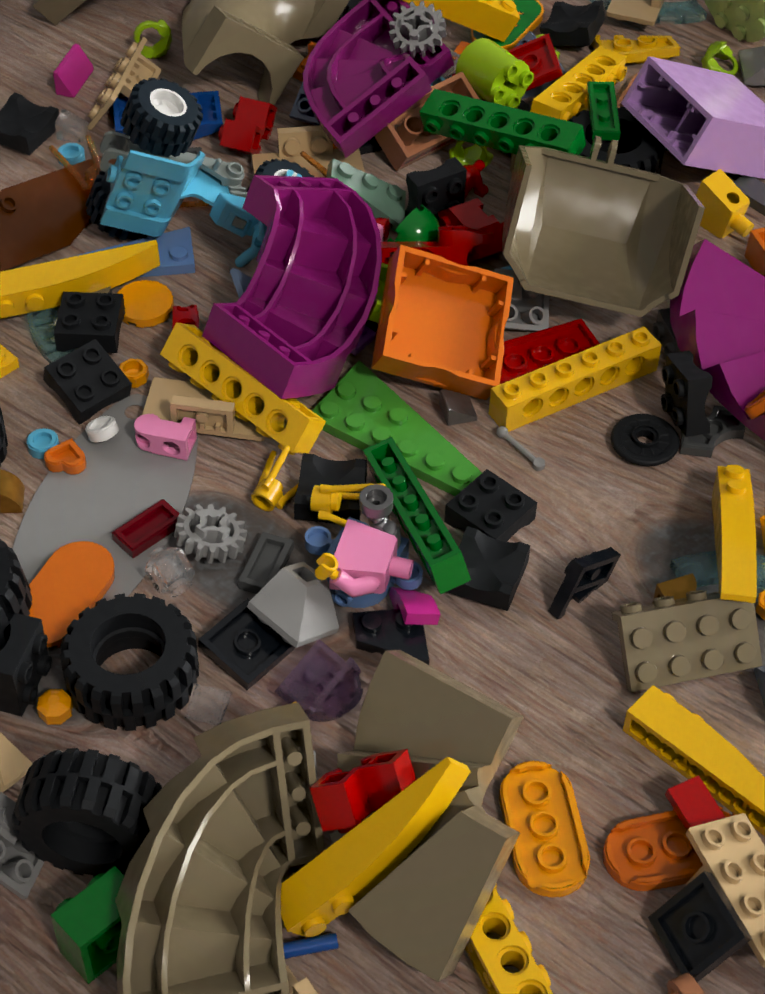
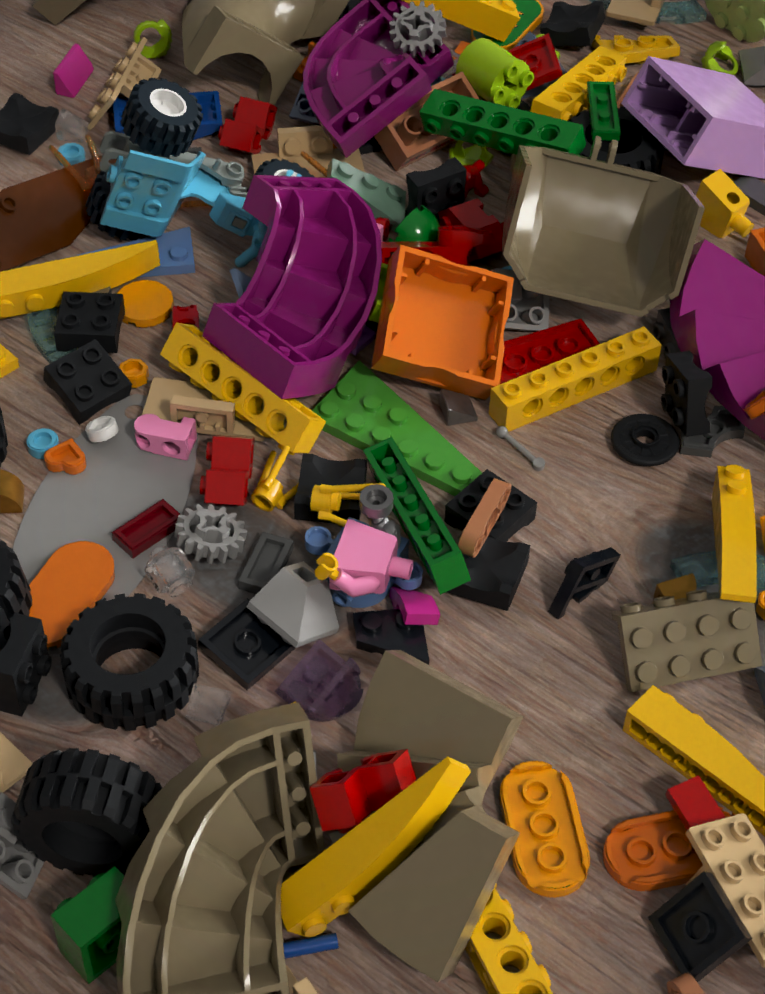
light orange tile [37,689,73,725] -> none
none -> red brick [200,435,255,506]
none -> nougat beam [458,478,511,558]

